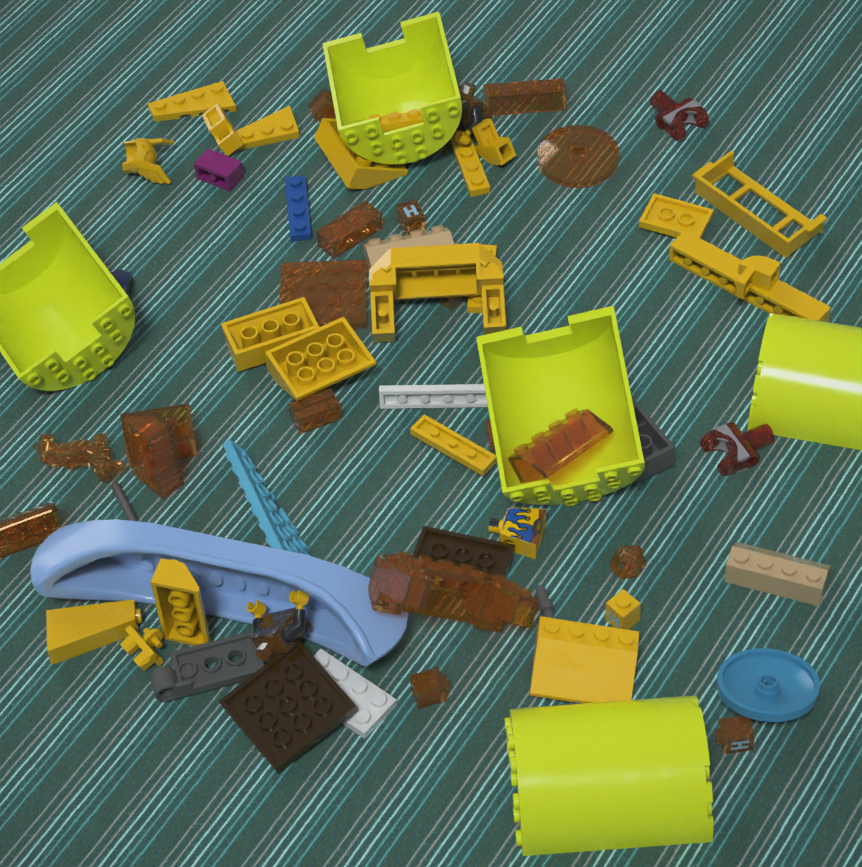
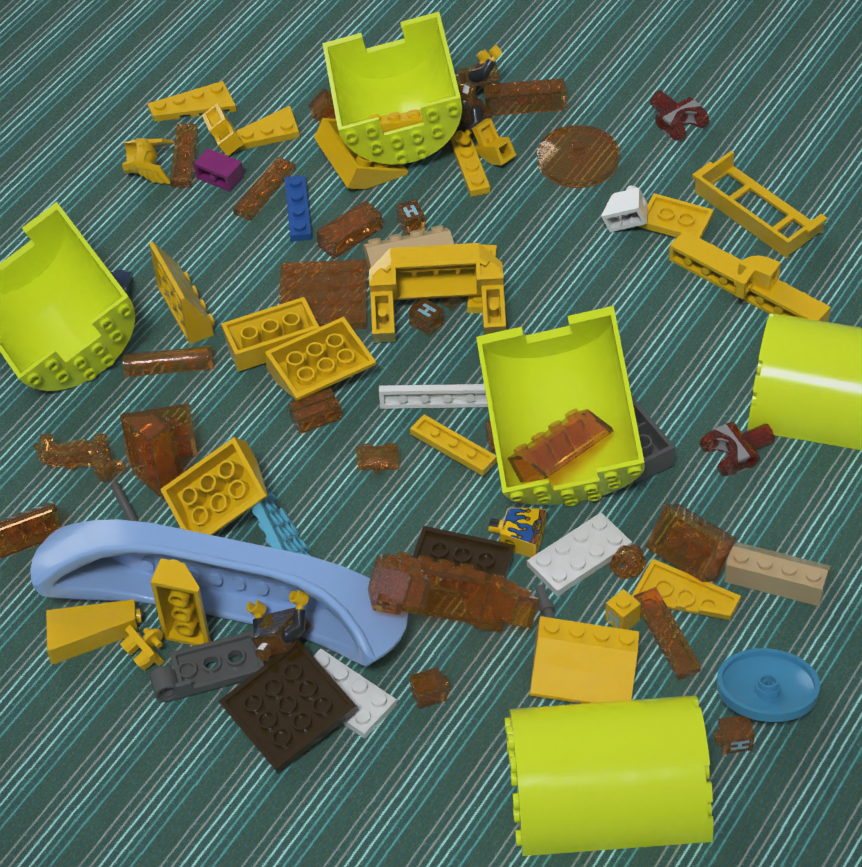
none -> clear orange brick [123,346,214,377]
none -> yellow slope [149,241,215,345]
none -> yellow slope [160,437,268,535]
none -> clear orange plate [170,124,198,187]
none -> clear orange plate [233,157,296,221]
none -> clear orange hips [356,443,399,473]
none -> clear orange brick [409,298,444,337]
none -> torso [455,45,502,90]
none -> white plate [527,513,632,597]
none -> white torso [601,185,648,232]
none -> yellow wing [632,558,741,620]
none -> clear orange plate [634,587,701,680]
none -> clear orange brick [646,504,736,582]

